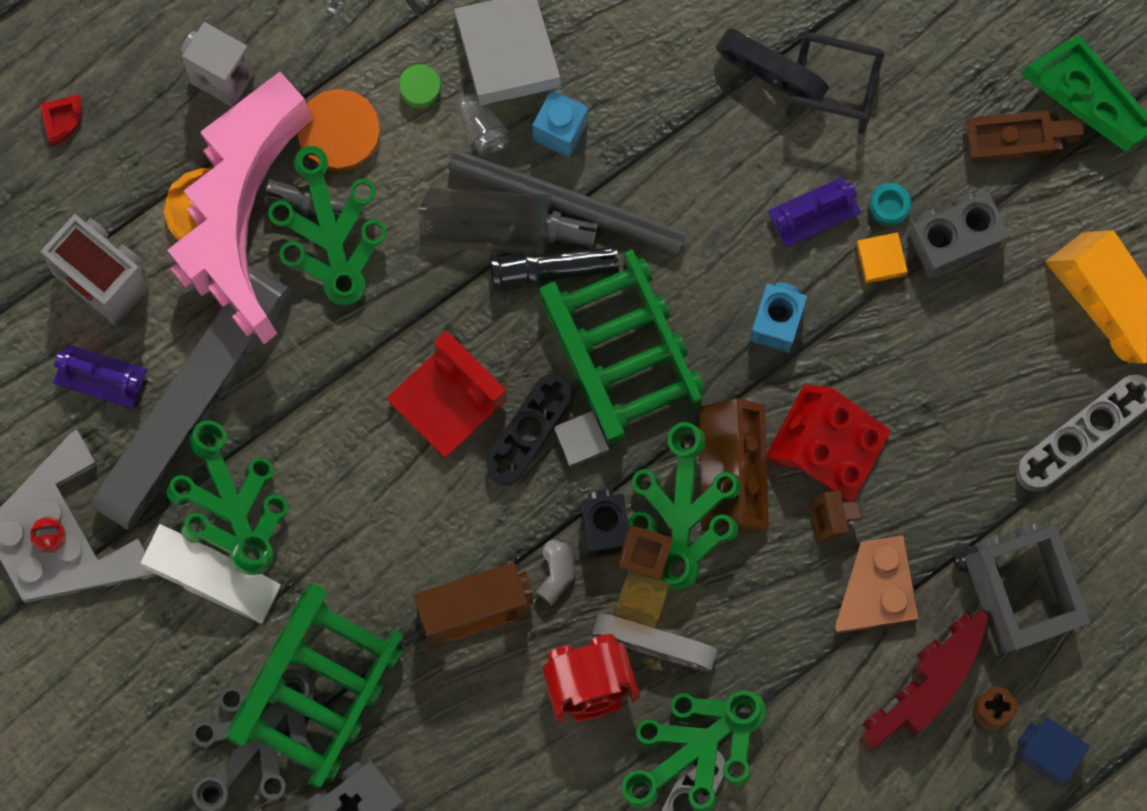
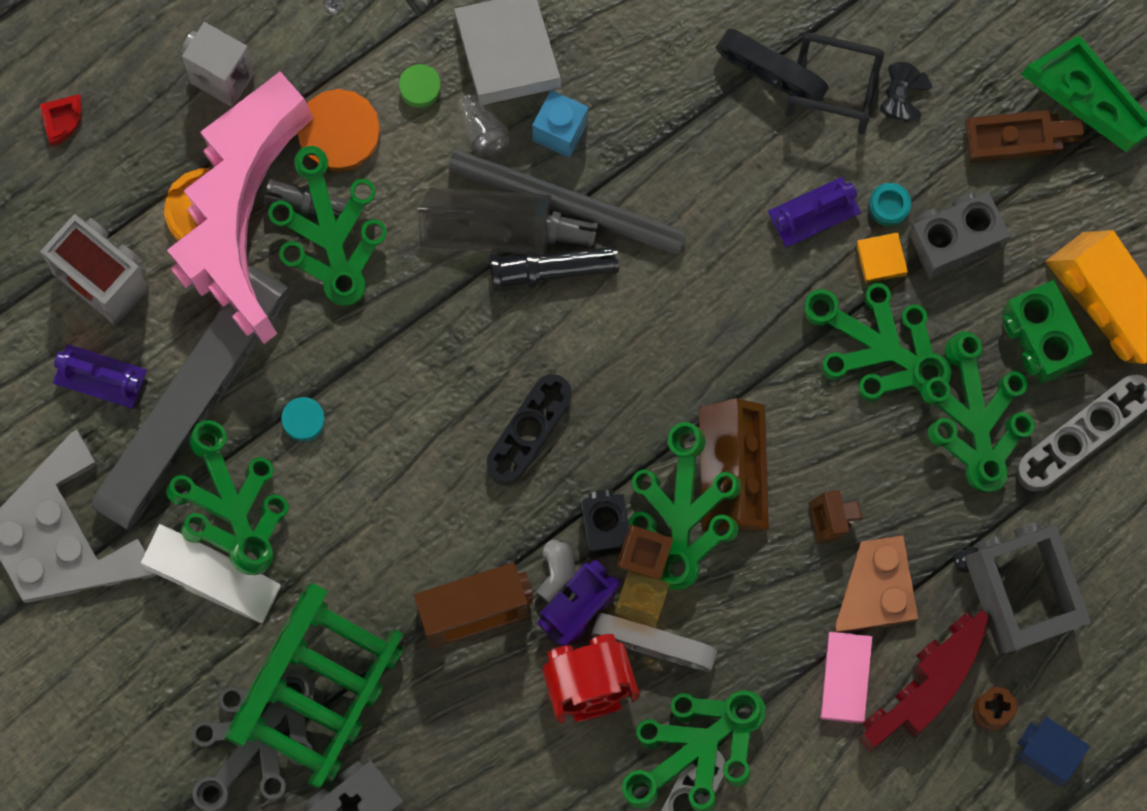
red hinge [30,517,66,553] -> none
red bracket [388,330,506,458] -> none
green fence [539,249,706,448] -> none
light grey tile [553,411,609,468] -> none
dark azure brick [749,282,807,353] -> none
red bracket [767,384,890,502] -> none
none -> teal tile [281,397,325,442]
none -> dark purple hinge [536,559,622,646]
none -> green plant [804,283,951,402]
none -> bright pink tile [820,632,872,724]
none -> black piece [880,62,932,123]
none -> green plant [921,331,1035,493]
none -> green brick [1001,279,1093,385]

